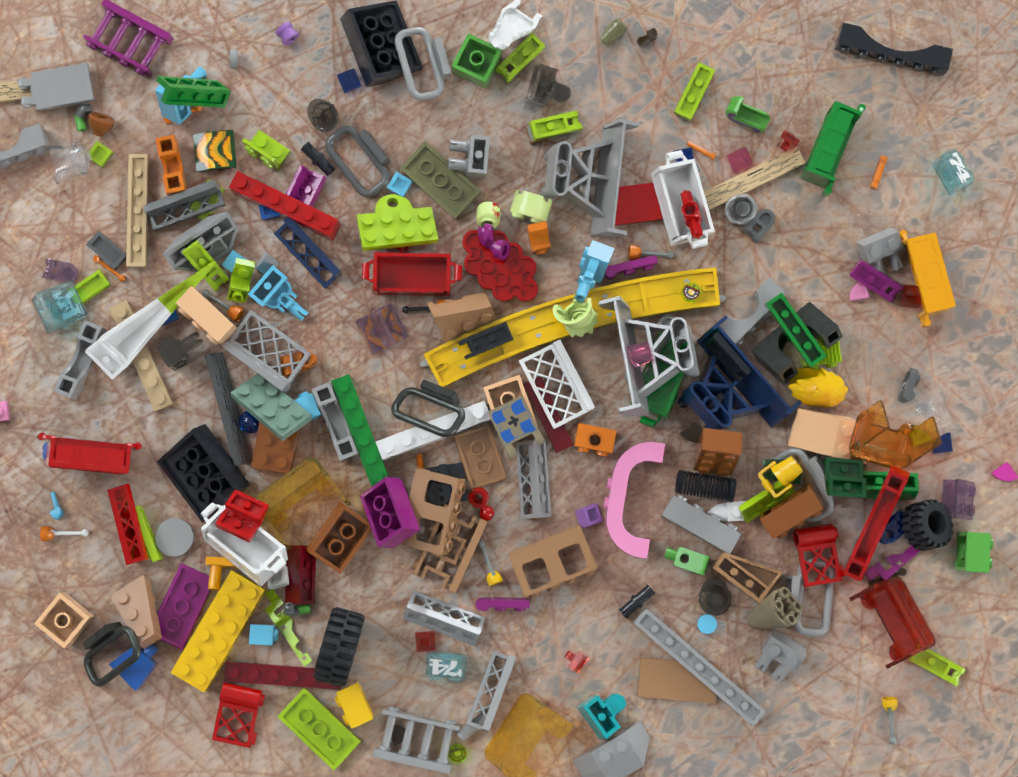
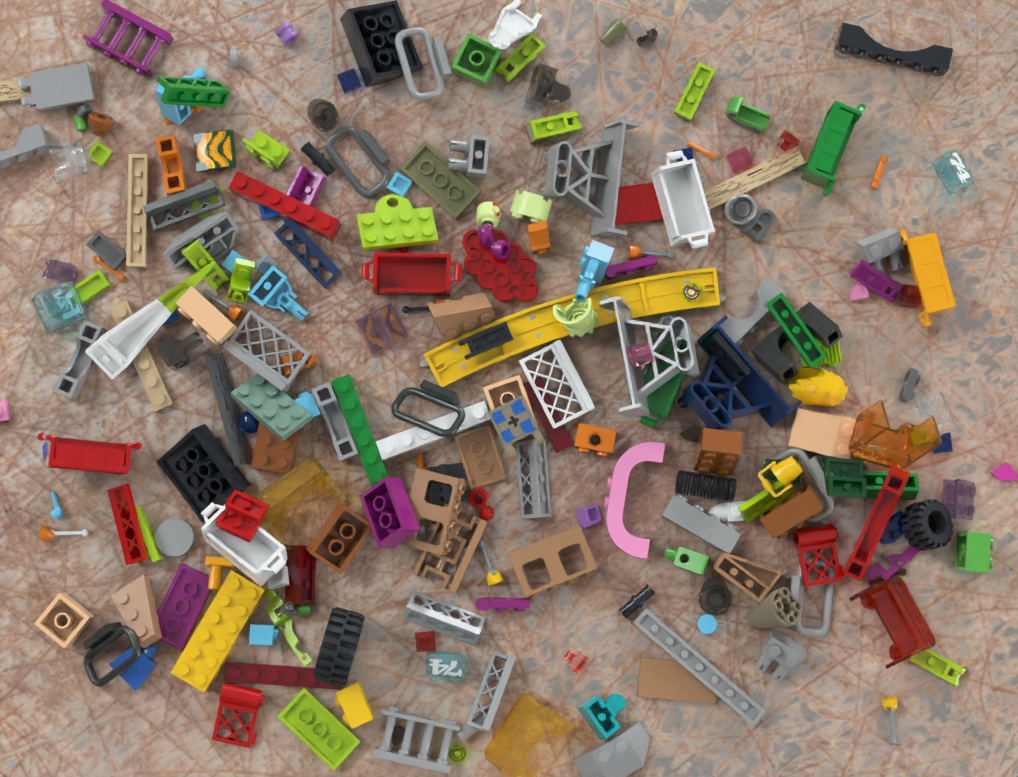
red axle [680,190,703,239] -> none

